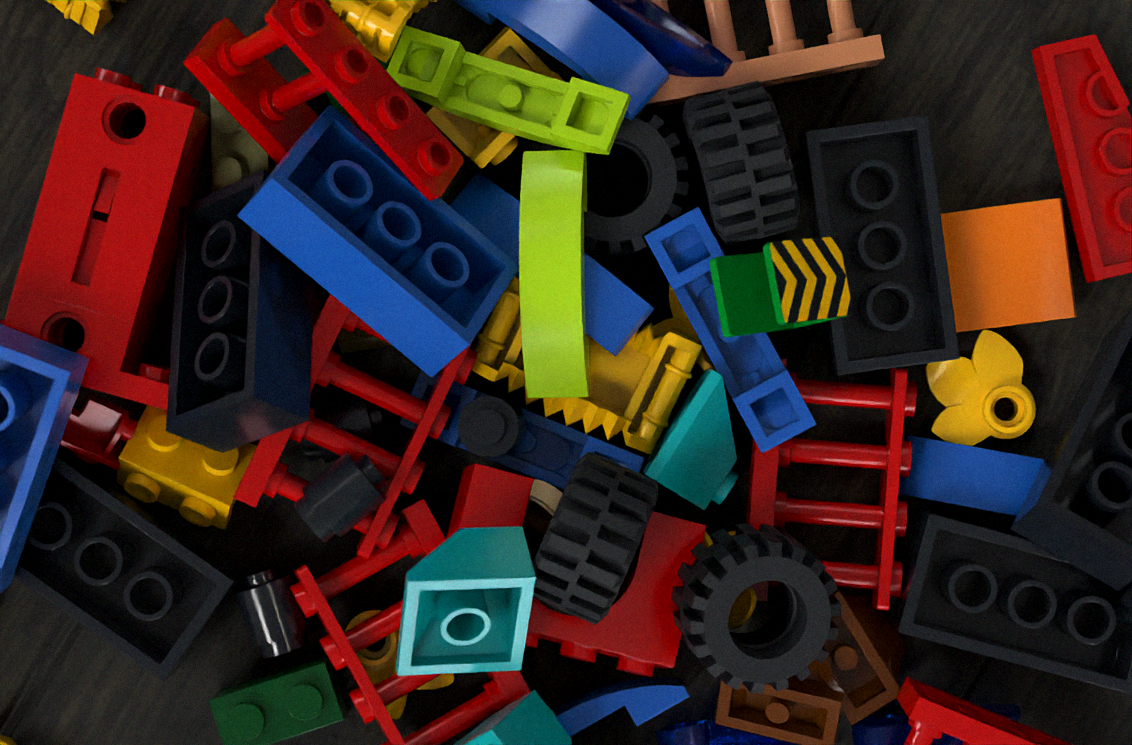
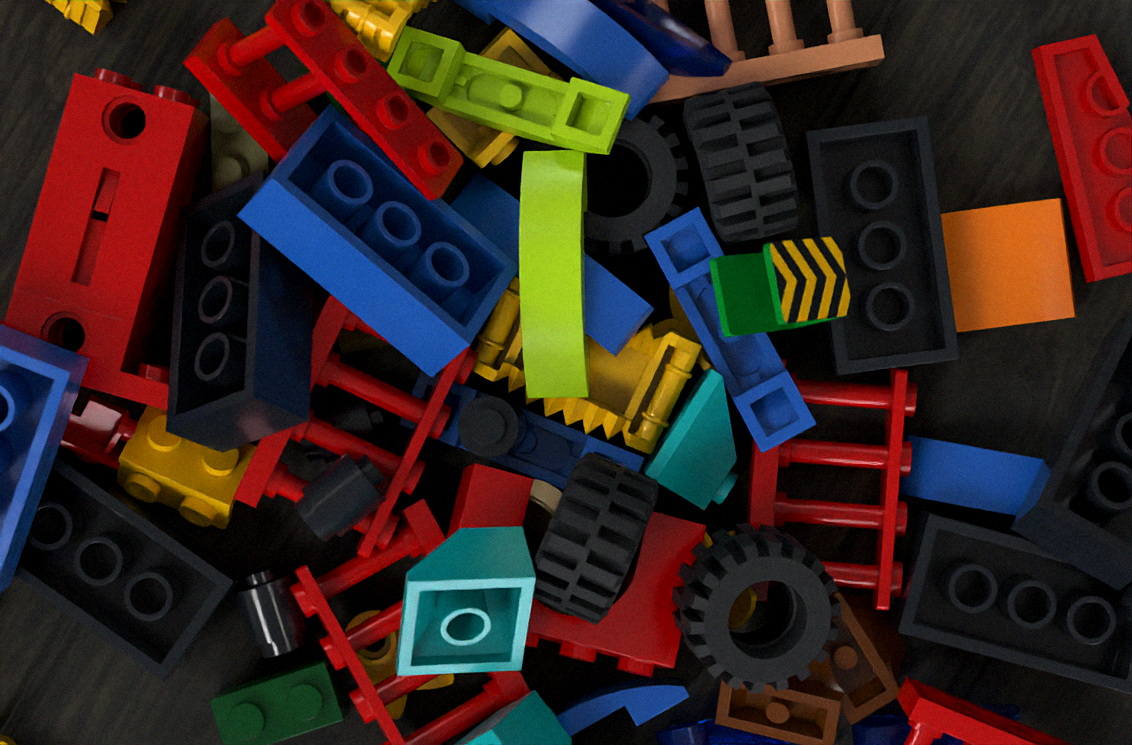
yellow plate [925,329,1036,446] -> none

